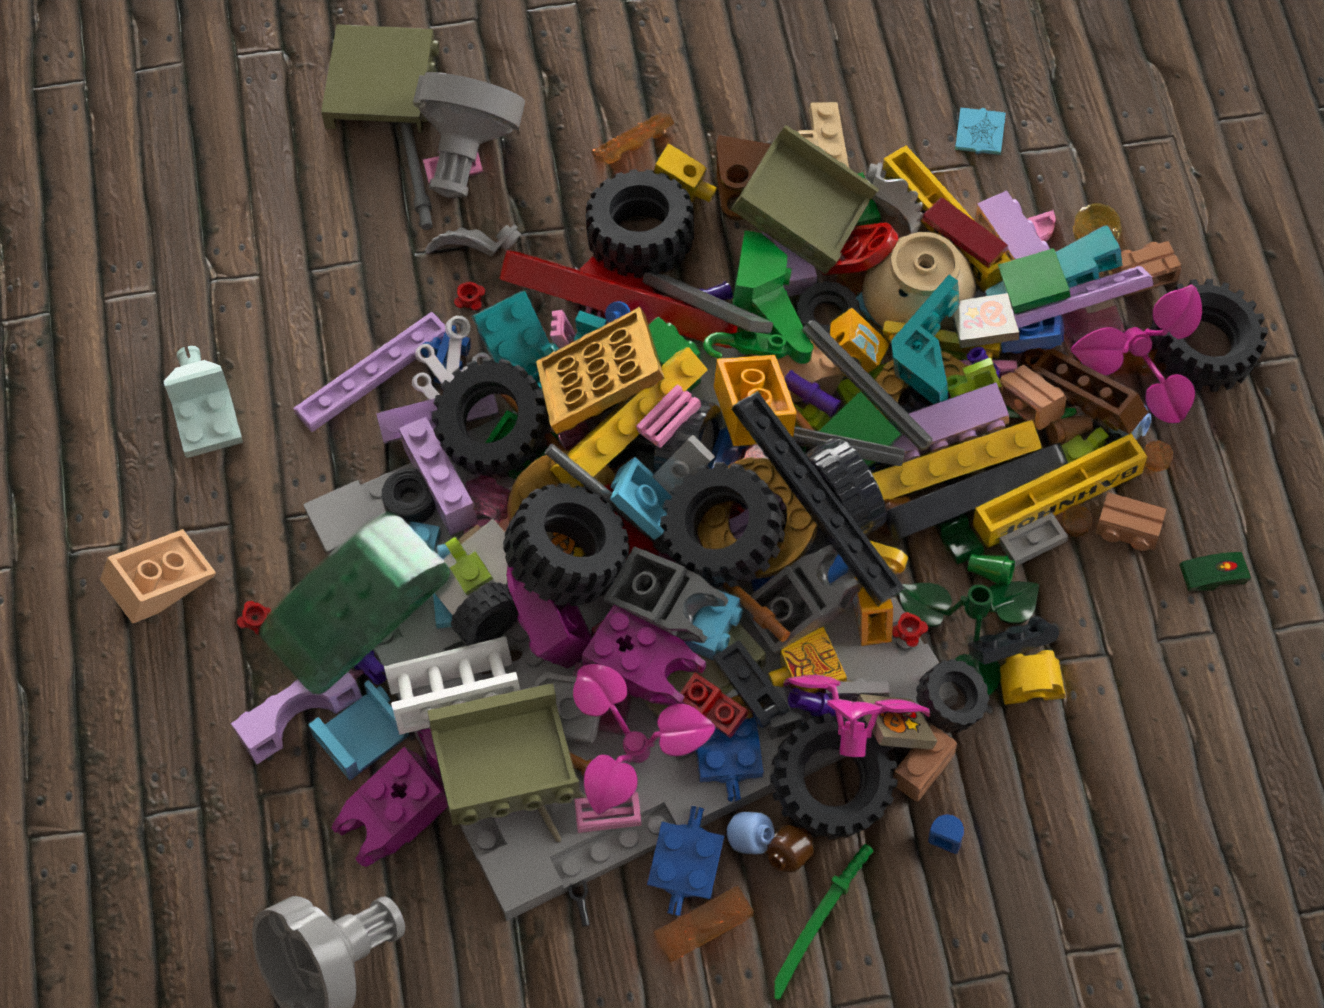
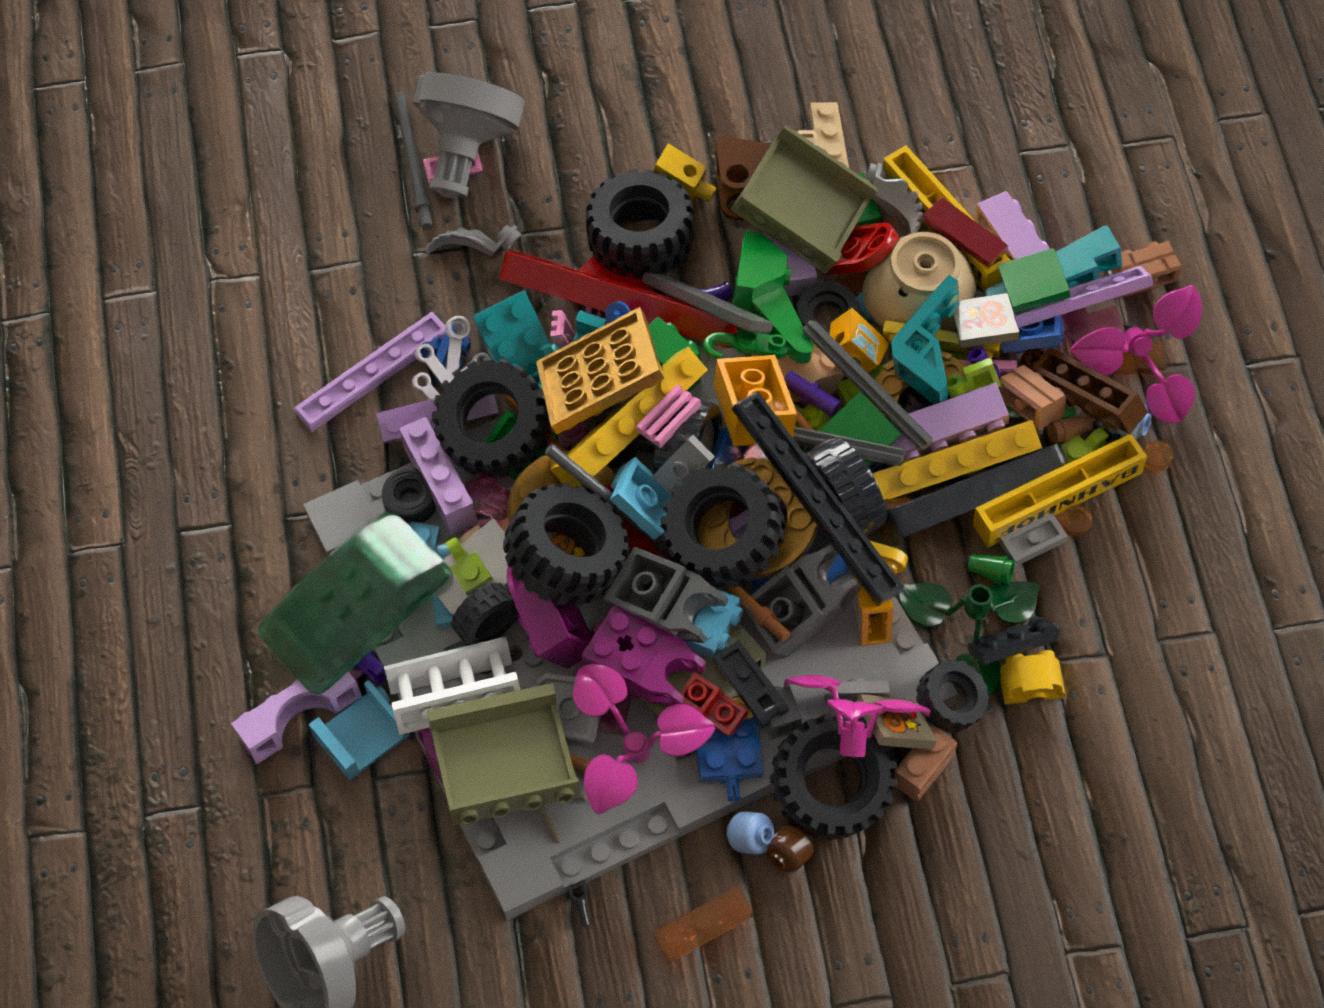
light nougat slope [100,530,216,624] -> none
light aqua plate [164,346,243,458] -> none
red plate [237,601,273,635] -> none
olive panel [321,24,439,133] -> none
magenta brick [331,747,448,867] -> none
red plate [454,282,485,311] -> none
bright pink tile [574,792,642,833] -> none
clear orange plate [591,113,675,164] -> none
blue plate [647,806,724,916] -> none
yellow torso [767,626,847,694] -> none
green sword [774,844,874,1001] -> none
dark purple pin [788,688,836,717] -> none
red plate [892,612,928,647] -> none
blue brick [928,814,964,854] -> none
dark green slope [933,513,984,565] -> none
medium azure piece [955,108,1006,155] -> none
bright pink tile [1027,210,1055,242] -> none
clear yellow piece [1073,203,1122,240] -> none
nougat brick [1095,492,1167,551] -> none
black tyre [1150,279,1268,392] -> none
dark green slope [1179,552,1251,591] -> none

